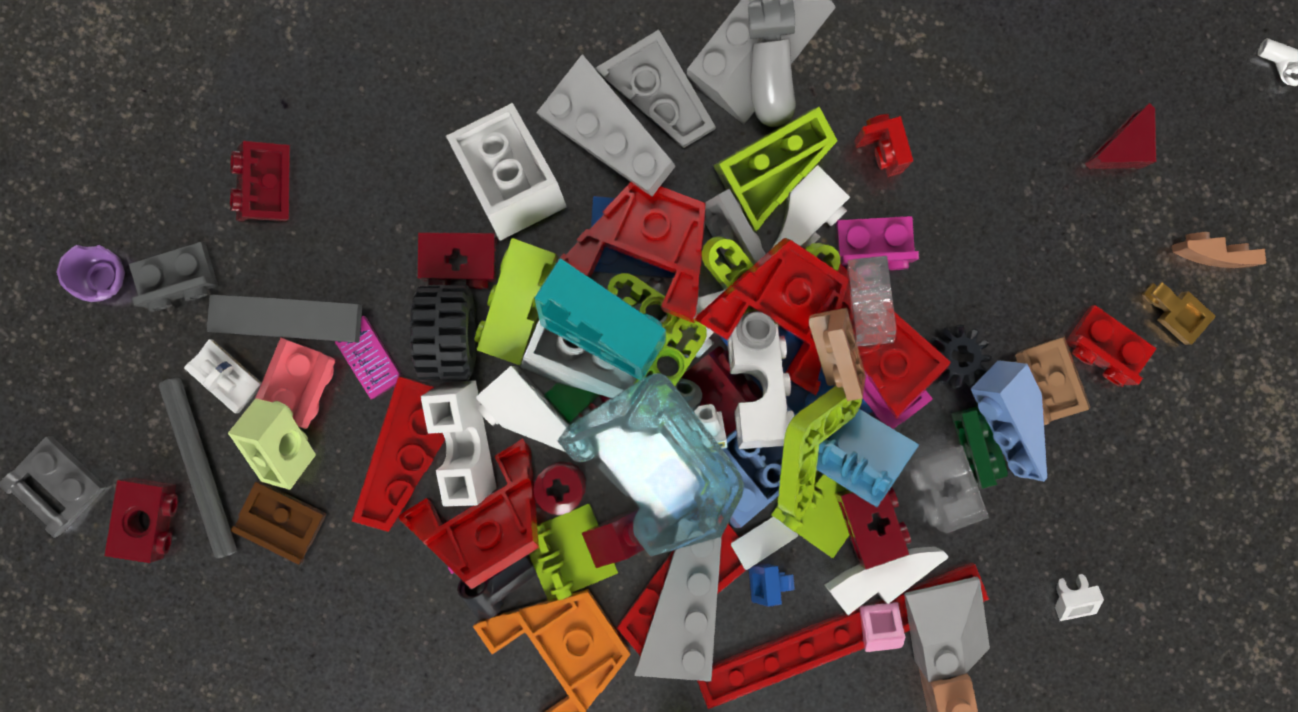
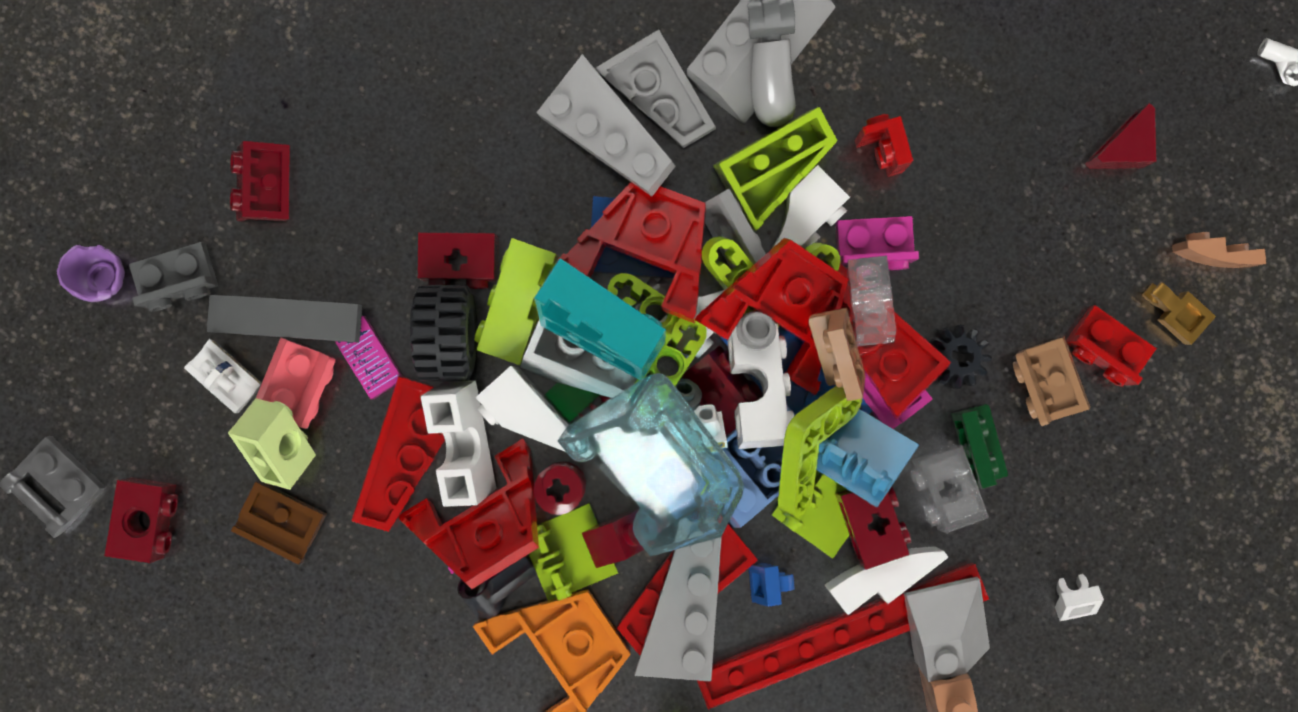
dark grey axle [159,378,237,558] -> none
white slope [446,103,567,240] -> none
white sticker [731,517,798,570] -> none
bright pink slope [860,602,905,652] -> none
medium blue slope [971,361,1047,482] -> none

